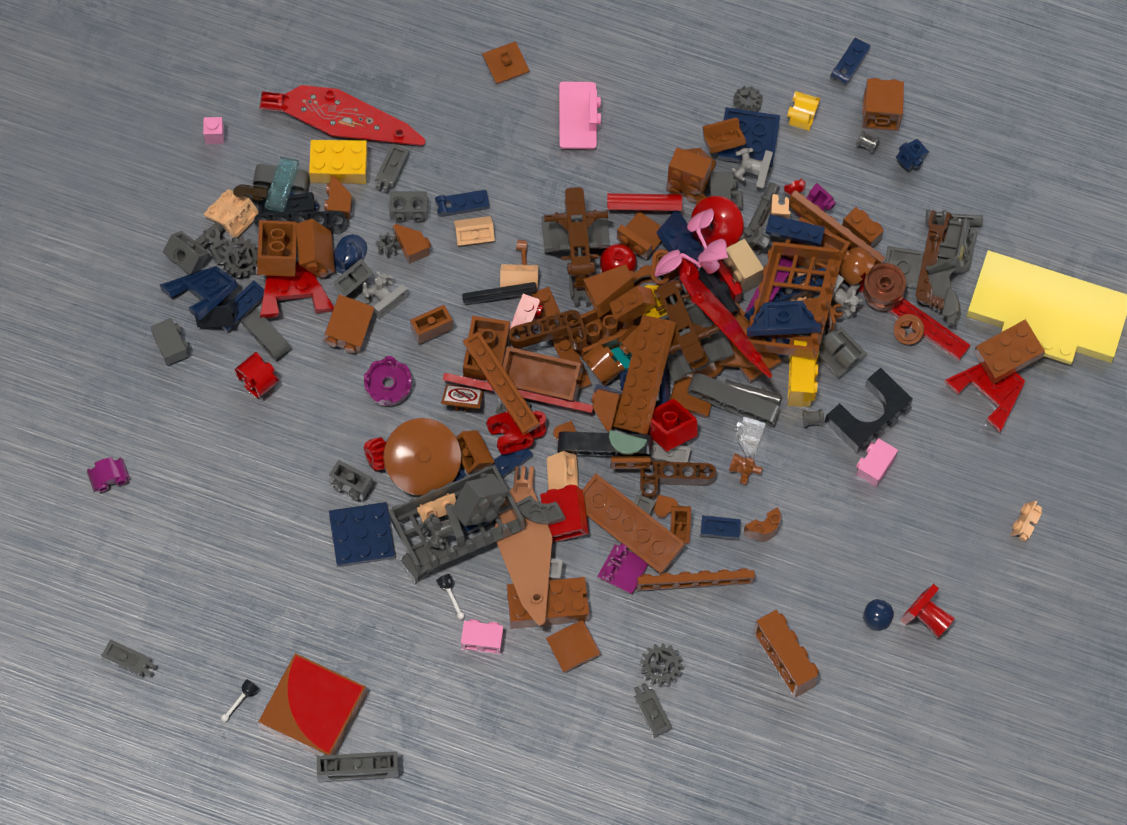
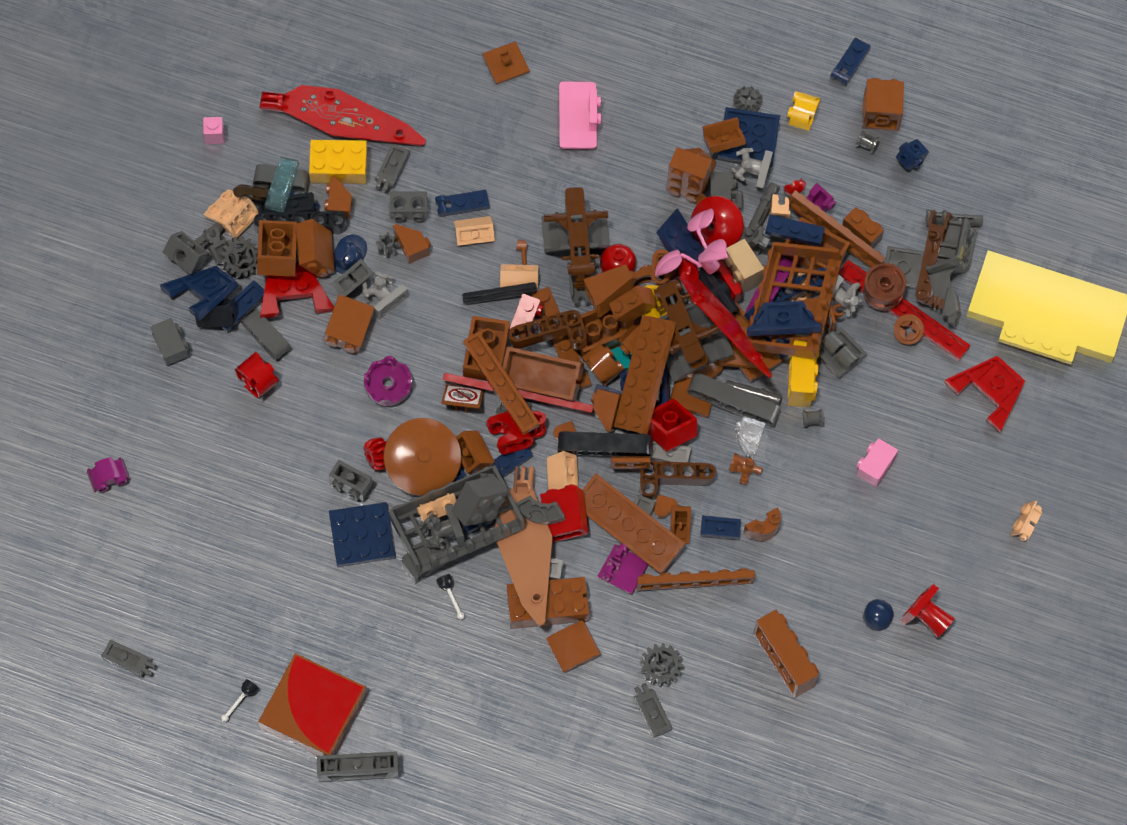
dark orange brick [410,305,453,344] -> none
bright pink brick [461,619,503,654] -> none
red brick [607,193,682,211] -> none
sand green tile [609,430,647,455] -> none
dark orange bracket [617,212,662,260] -> none
black arch [825,368,913,454] -> none
dark orange cylinder [839,247,876,285] -> none
dark orange brick [974,319,1045,384] -> none

